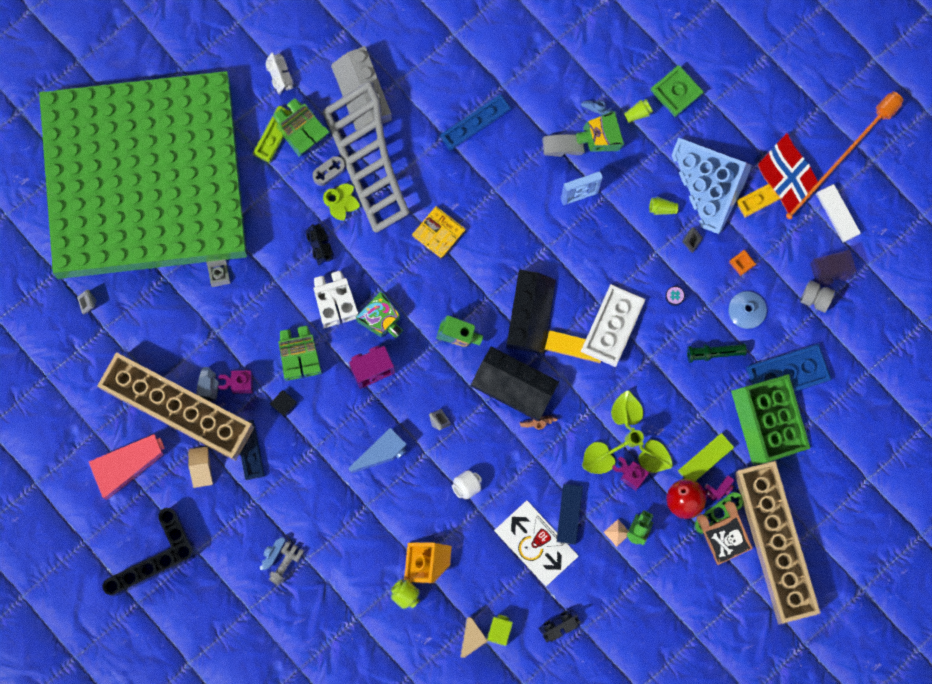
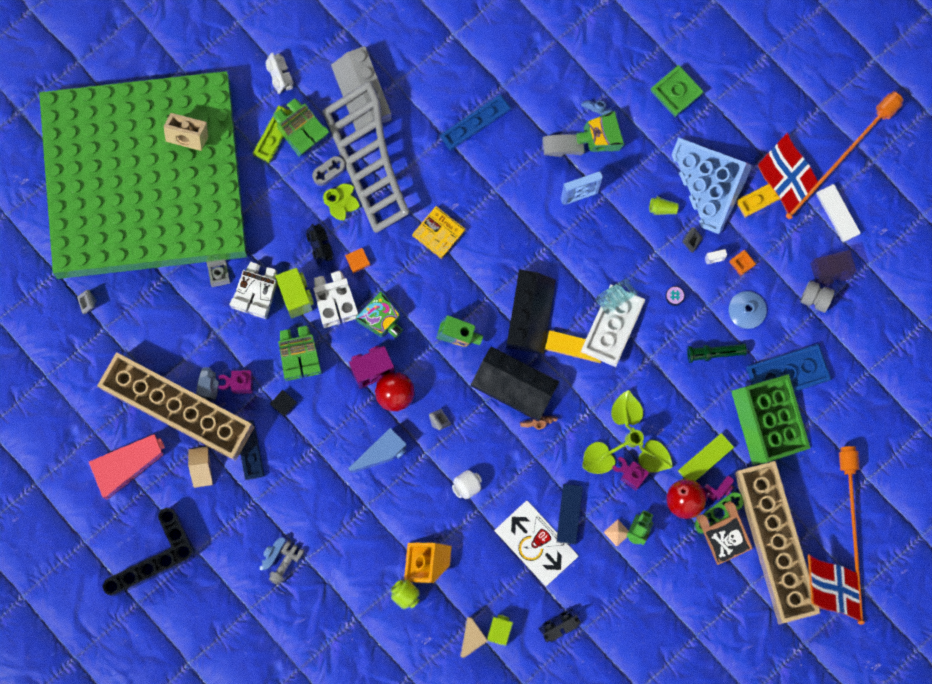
lime cone [623,99,653,123] -> none
none -> tan brick [164,113,208,151]
none -> white hips [230,262,278,319]
none -> lime brick [275,268,314,319]
none -> orange tile [345,248,370,273]
none -> red piece [375,372,415,412]
none -> clear light blue slope [596,278,638,315]
none -> white tile [705,249,727,264]
none -> flag [808,446,865,625]

